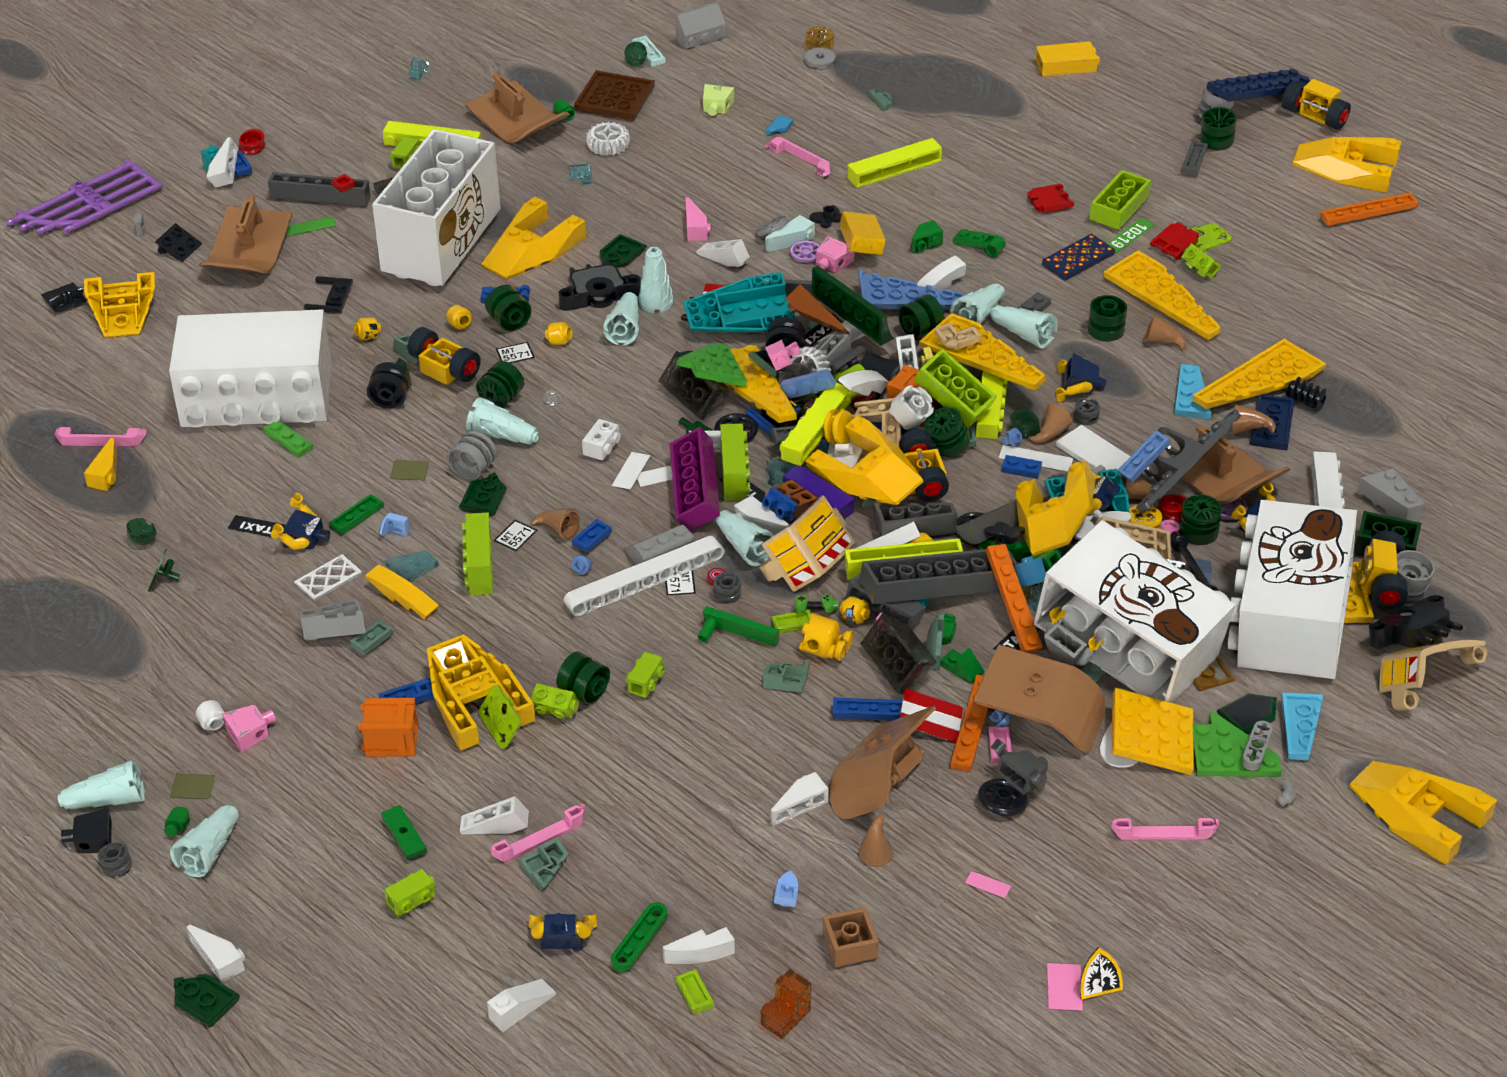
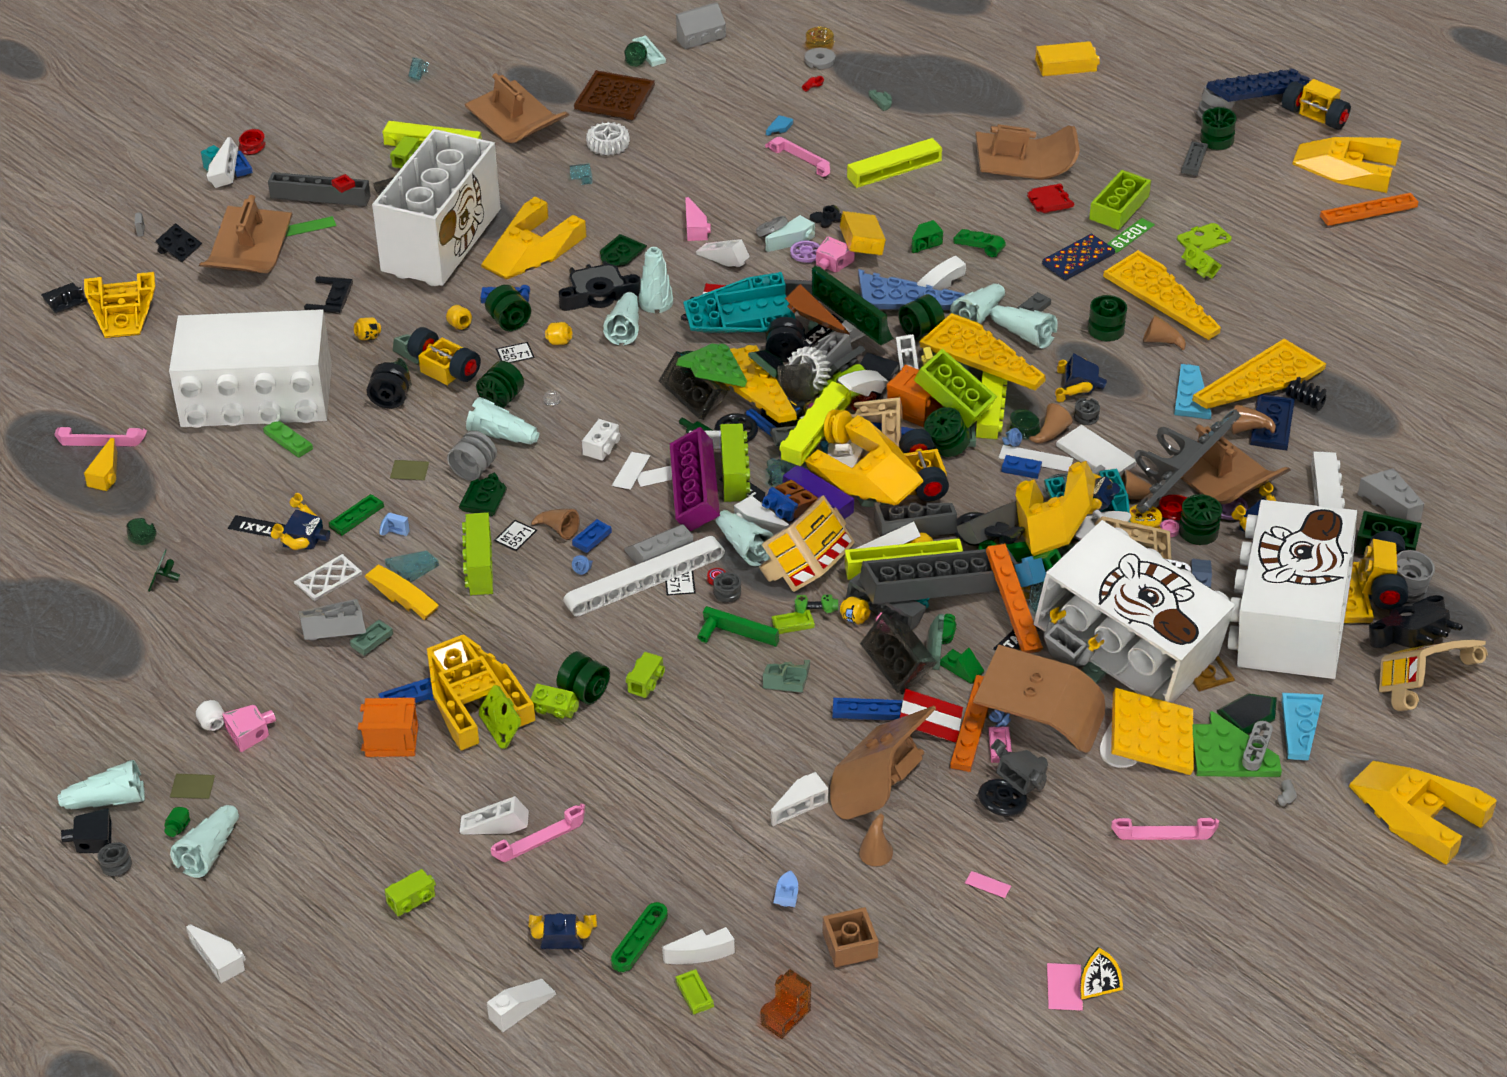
medium lavender piece [5,158,163,235] -> none
dark green tile [174,974,240,1027] -> none
green tile [381,805,427,861] -> none
sand green slope [519,837,568,890] -> none
green brick [553,99,575,120] -> none
yellowish green torso [703,84,734,116] -> none
bright pink brick [765,340,801,371] -> none
medium blue plate [780,369,836,399] -> none
yellow piece [799,613,854,662] -> none
white brick [889,385,934,430] -> none
tan plate [934,323,982,349] -> none
medium blue plate [1117,430,1171,483] -> none
red plate [1150,222,1199,260] -> none
black bar [1171,531,1219,591] -> none
none -> red arm [802,76,824,91]
none -> medium nougat door [975,124,1080,180]

